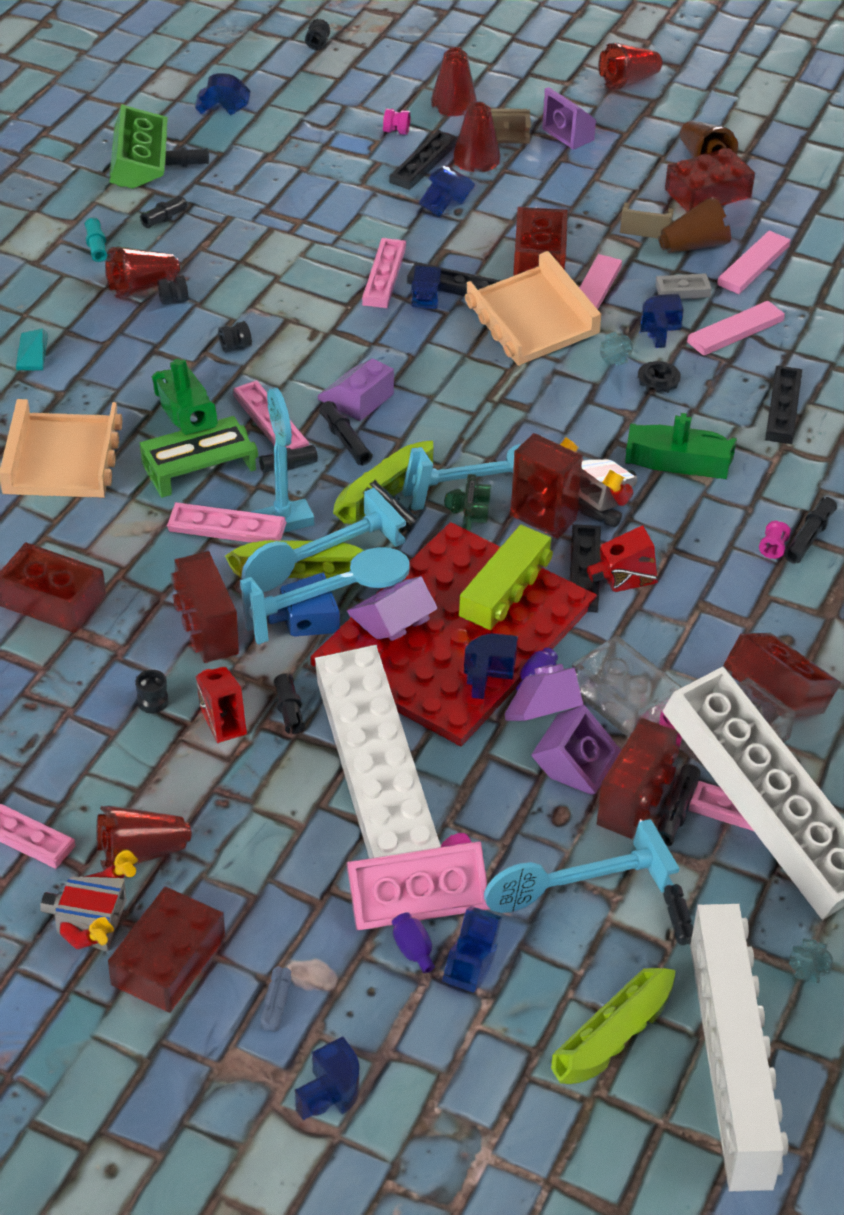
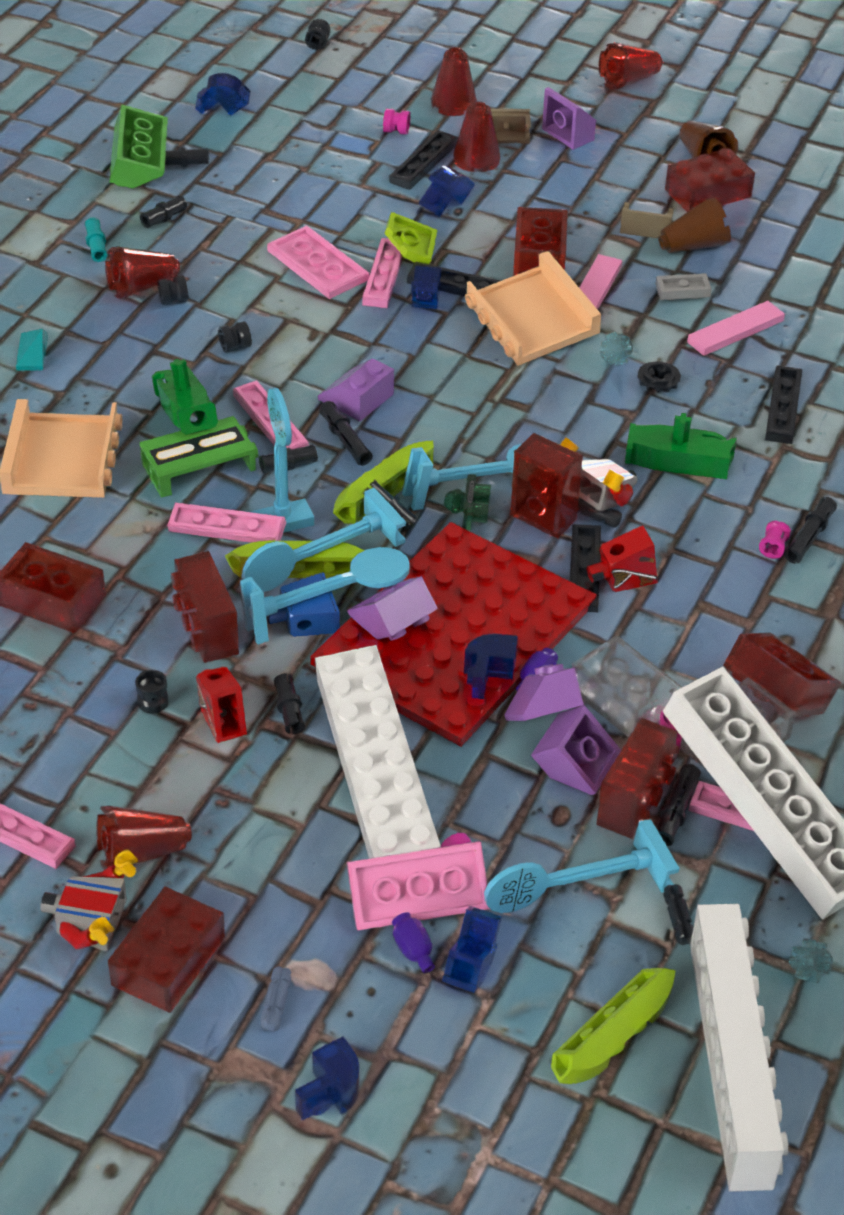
lime brick [459,524,553,630] -> none
clear blue brick [640,294,684,348] -> none
bright pink tile [717,231,791,294] -> none
none -> bright pink tile [267,226,369,299]
none -> lime plate [384,212,437,264]

